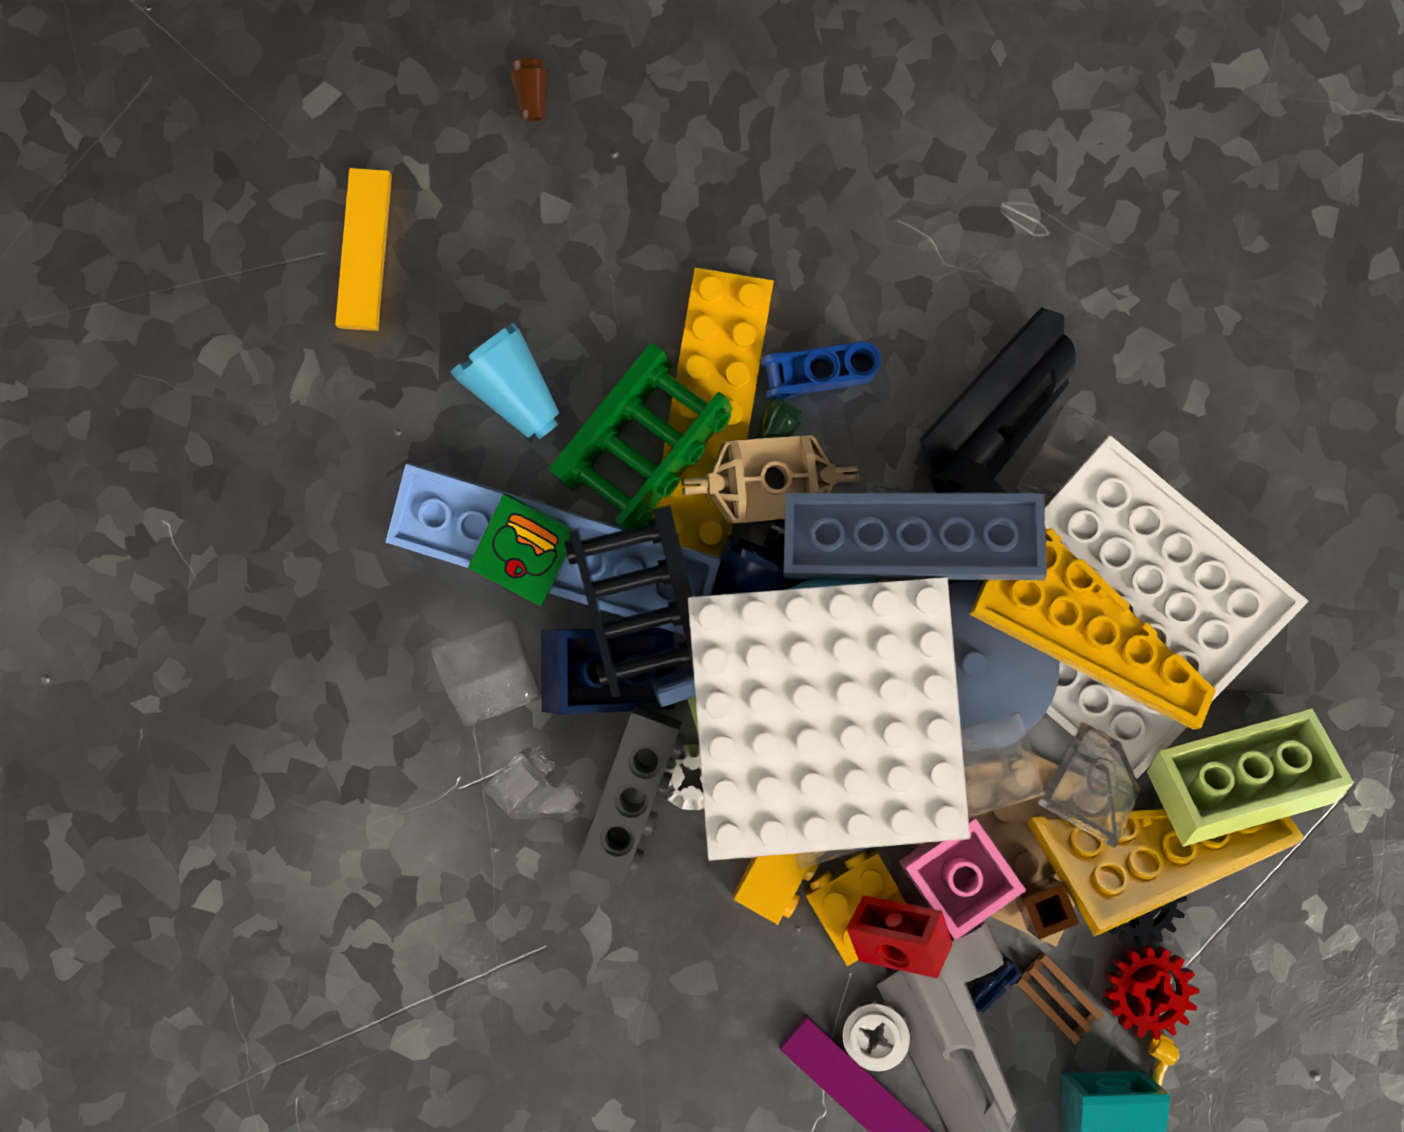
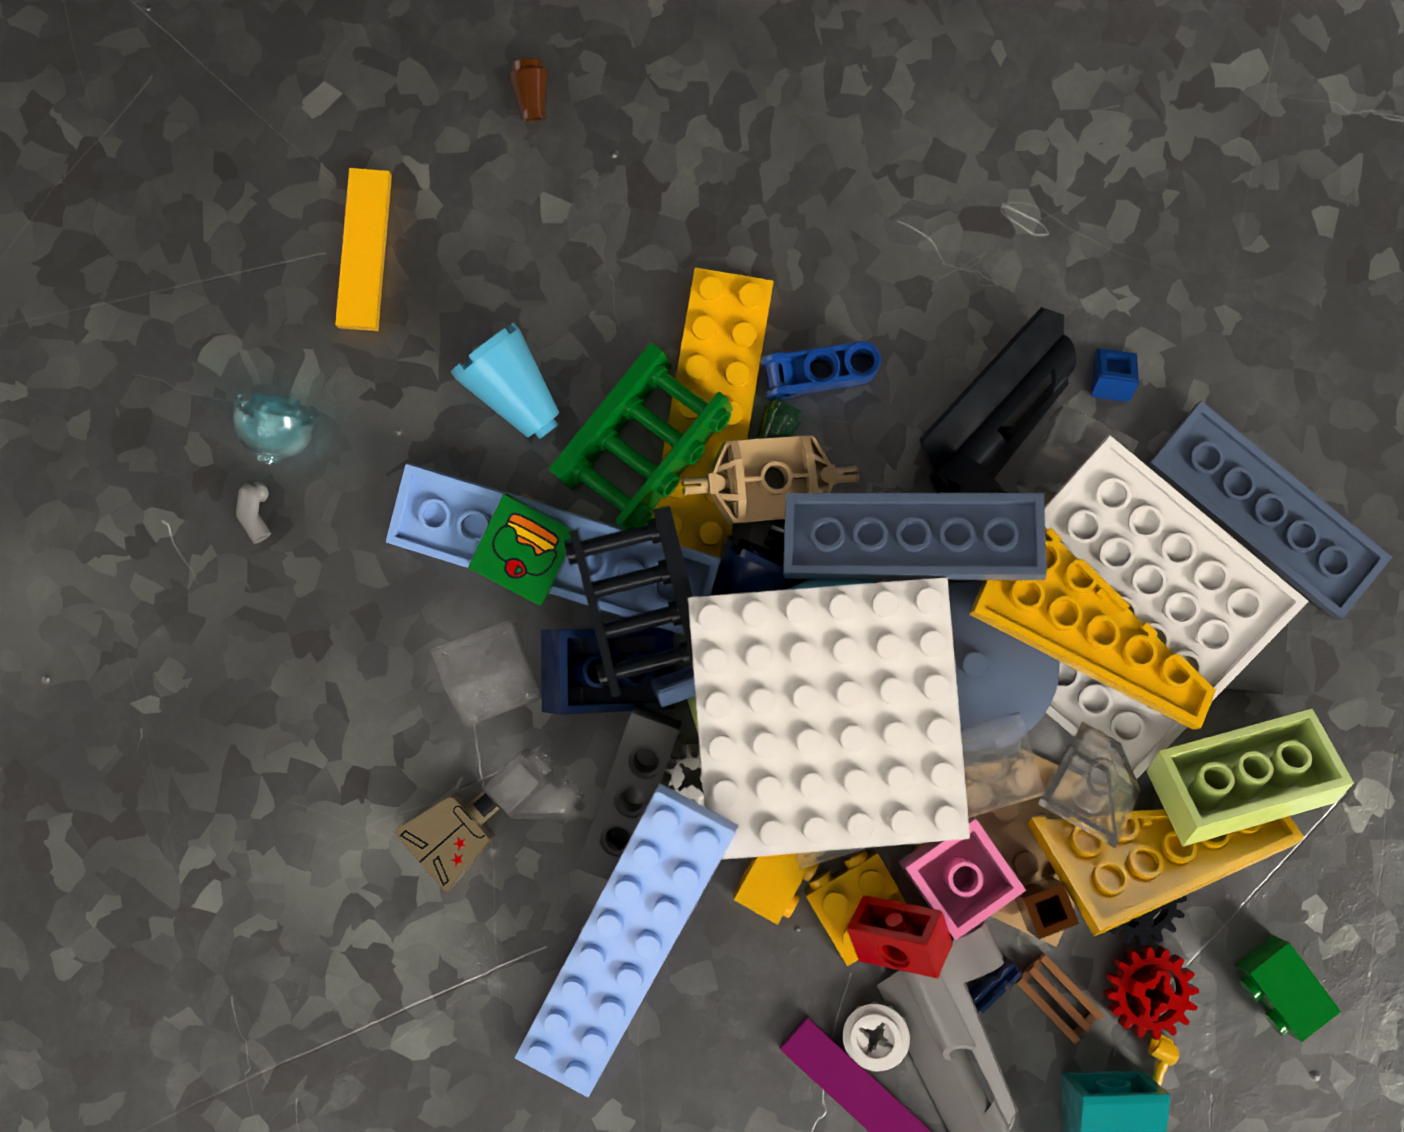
none -> clear light blue cylinder [232,393,319,464]
none -> light grey arm [236,481,271,544]
none -> dark tan torso [394,789,501,893]
none -> light blue plate [515,784,738,1097]
none -> blue slope [1091,348,1139,402]
none -> sand blue plate [1146,401,1392,620]
none -> green brick [1235,935,1341,1042]

